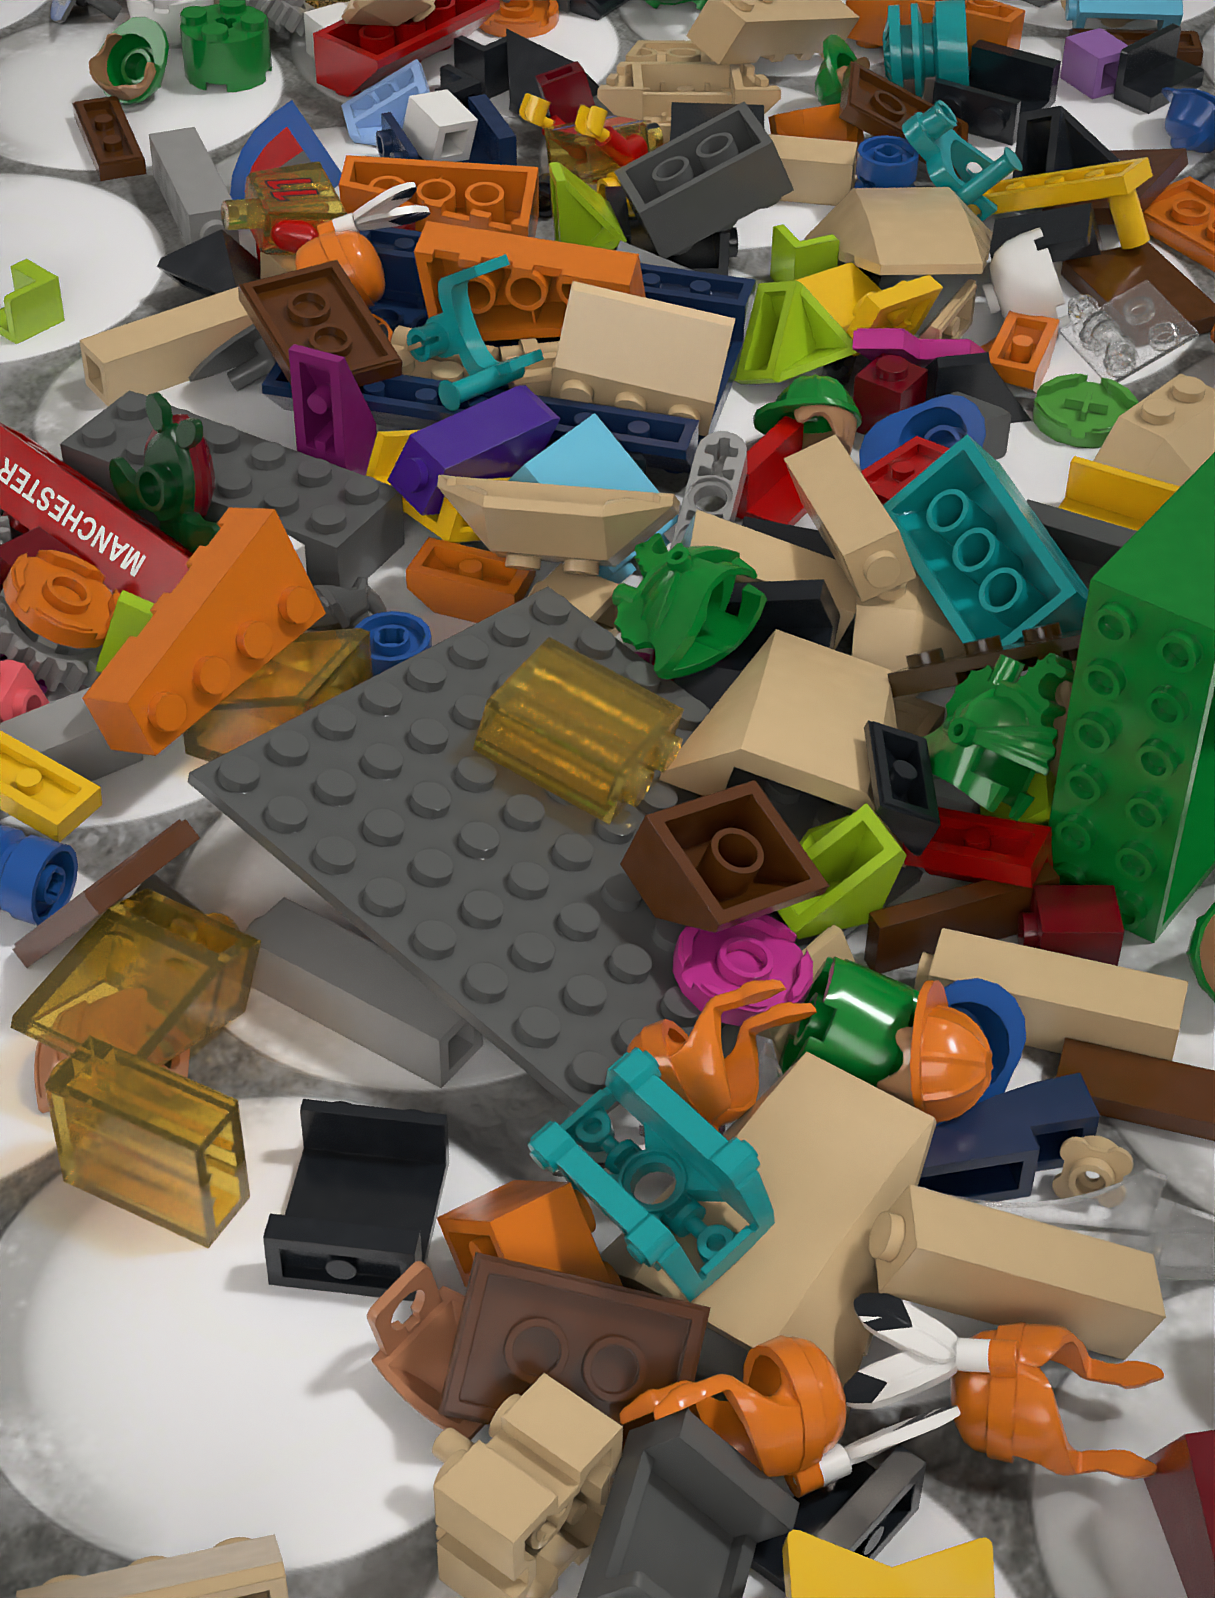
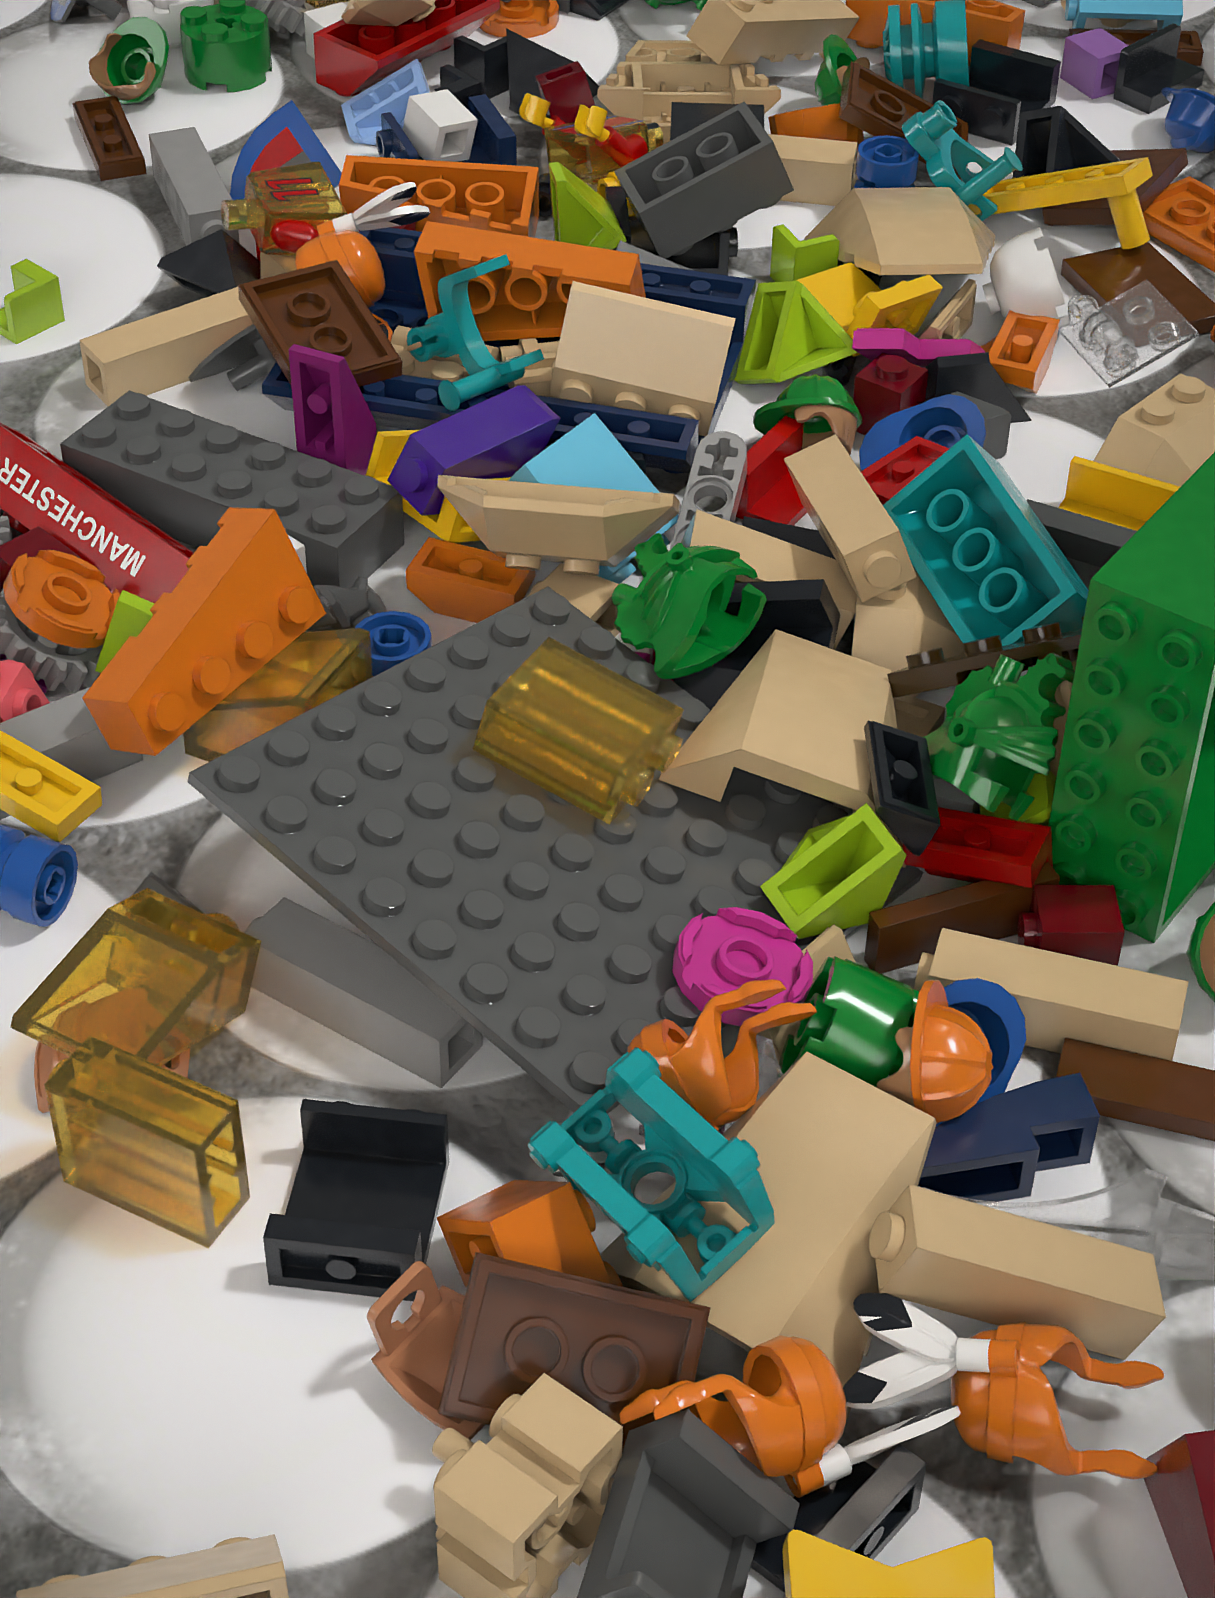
reddish brown tile [12,819,200,968] -> none
dark green animal [109,392,220,553] -> none
reddish brown slope [620,780,829,933] -> none
black panel [989,203,1102,263] -> none
bright green tile [1032,373,1138,448] -> none
tan plate [1052,1135,1133,1211] -> none

